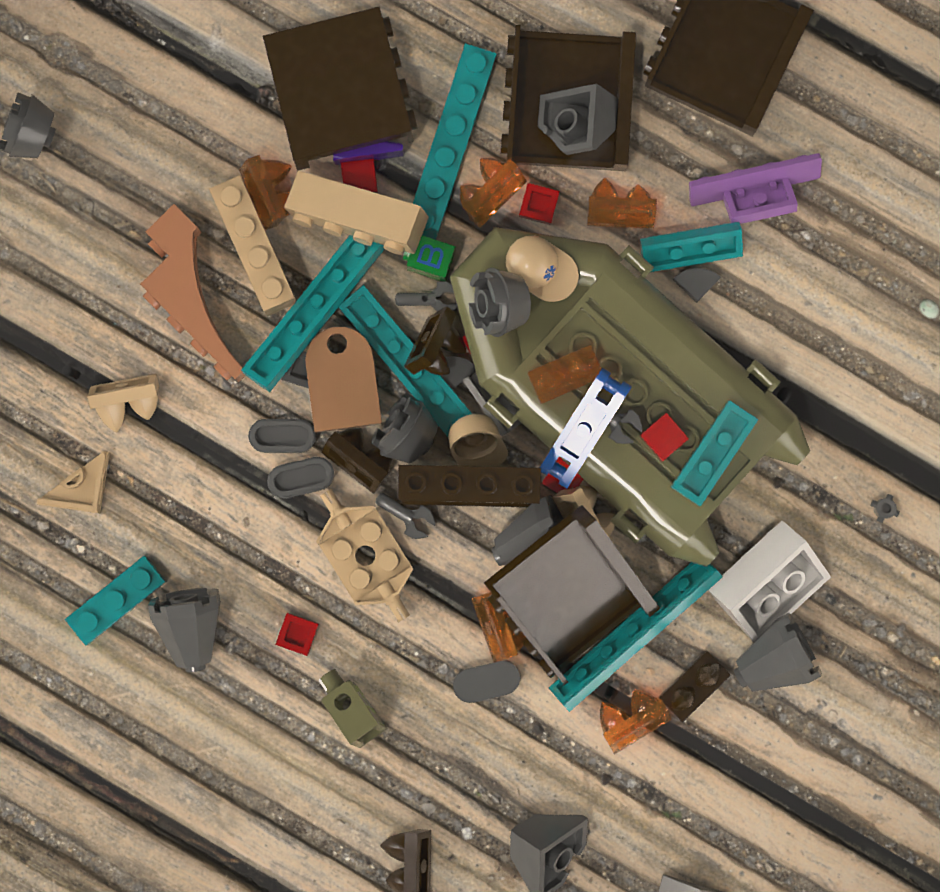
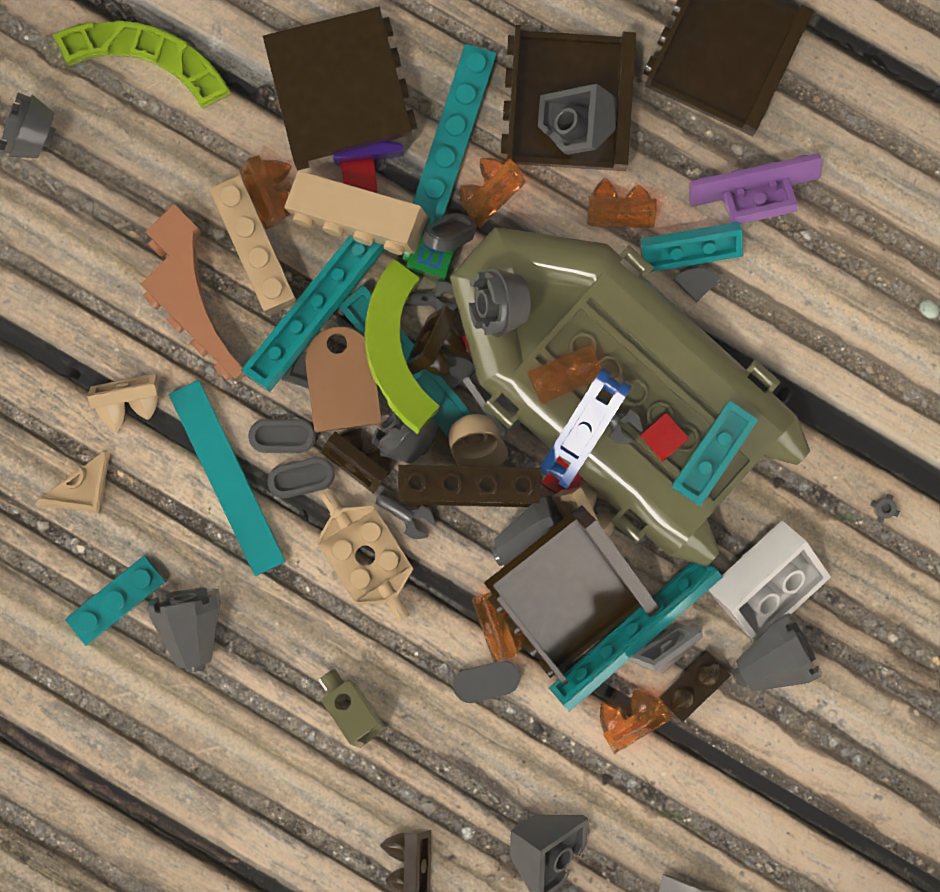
red tile [275,613,319,656] -> none
tan cap [506,235,579,302] -> none
red tile [519,183,560,225] -> none
none -> lime tile [52,20,232,109]
none -> teal tile [168,380,286,576]
none -> lime tile [364,259,440,435]
none -> dark grey tile [423,213,477,252]
none -> light grey slope [631,623,703,673]

